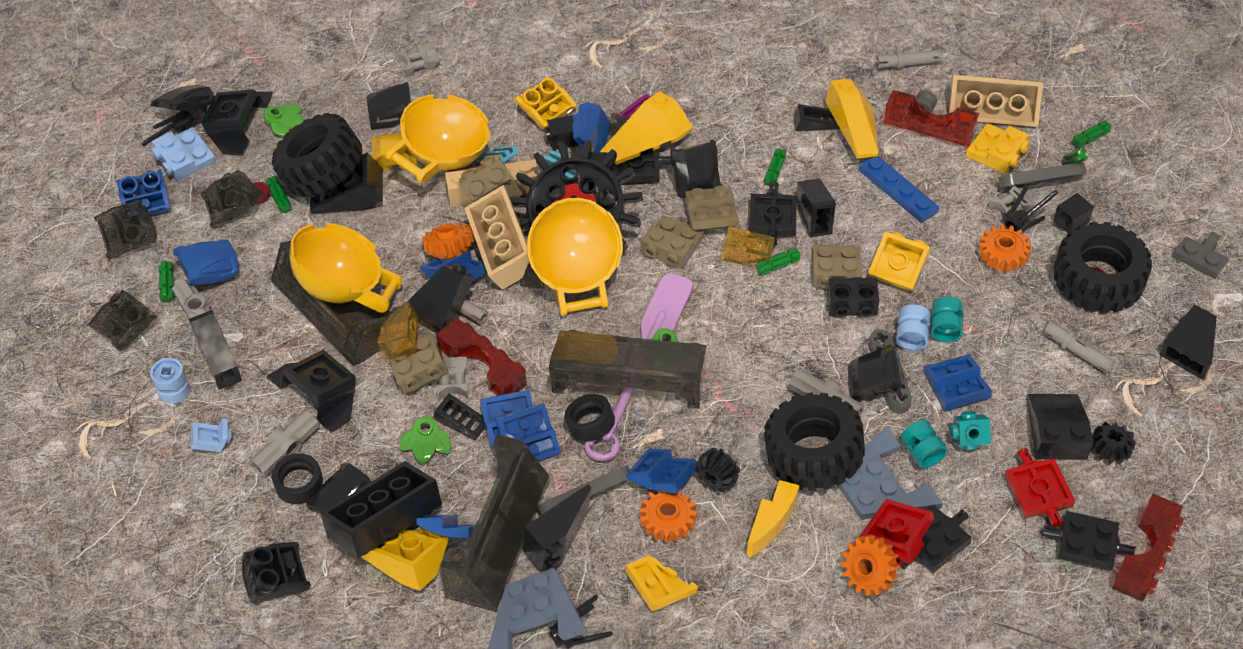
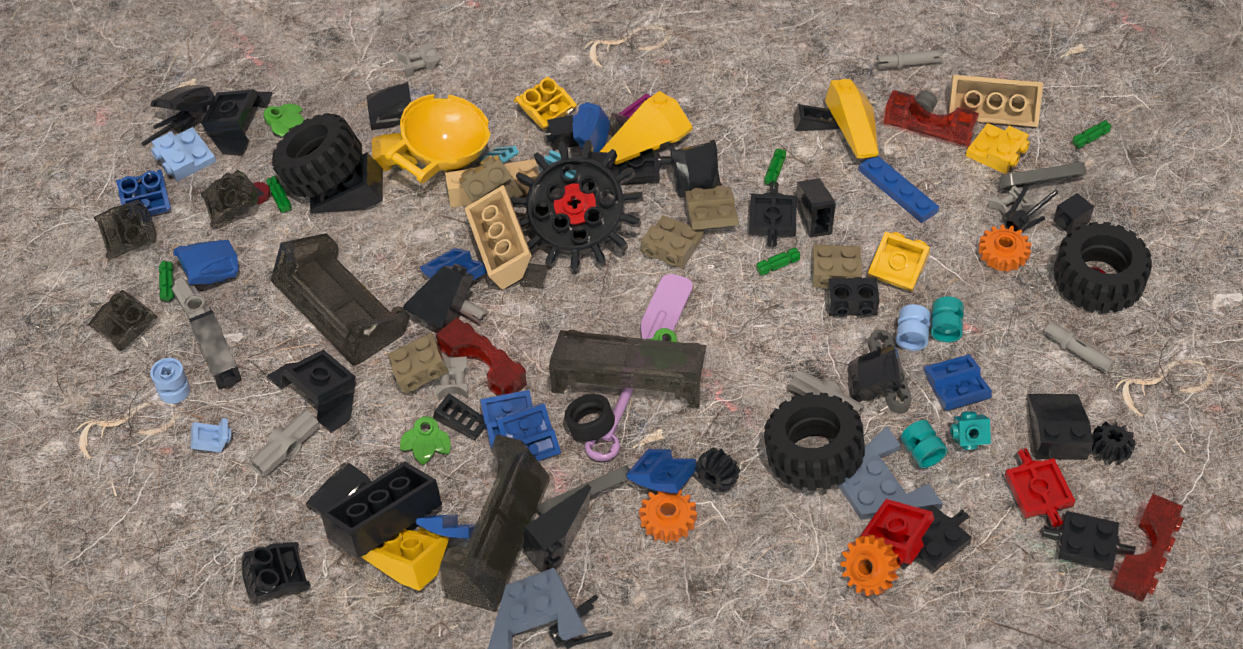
black tyre [272,453,323,504] -> none
yellow windscreen [289,223,403,313] -> none
clear yellow slope [378,301,419,359] -> none
orange gear [422,222,474,259] -> none
yellow windscreen [527,198,623,316] -> none
yellow wing [625,555,698,612] -> none
clear yellow slope [720,226,775,265] -> none
clear plate [721,435,766,468] -> none
yellow slope [747,480,800,557] -> none
green axle [1063,149,1088,165] -> none
black slope [1160,305,1217,381] -> none
dark grey plate [1173,232,1229,279] -> none

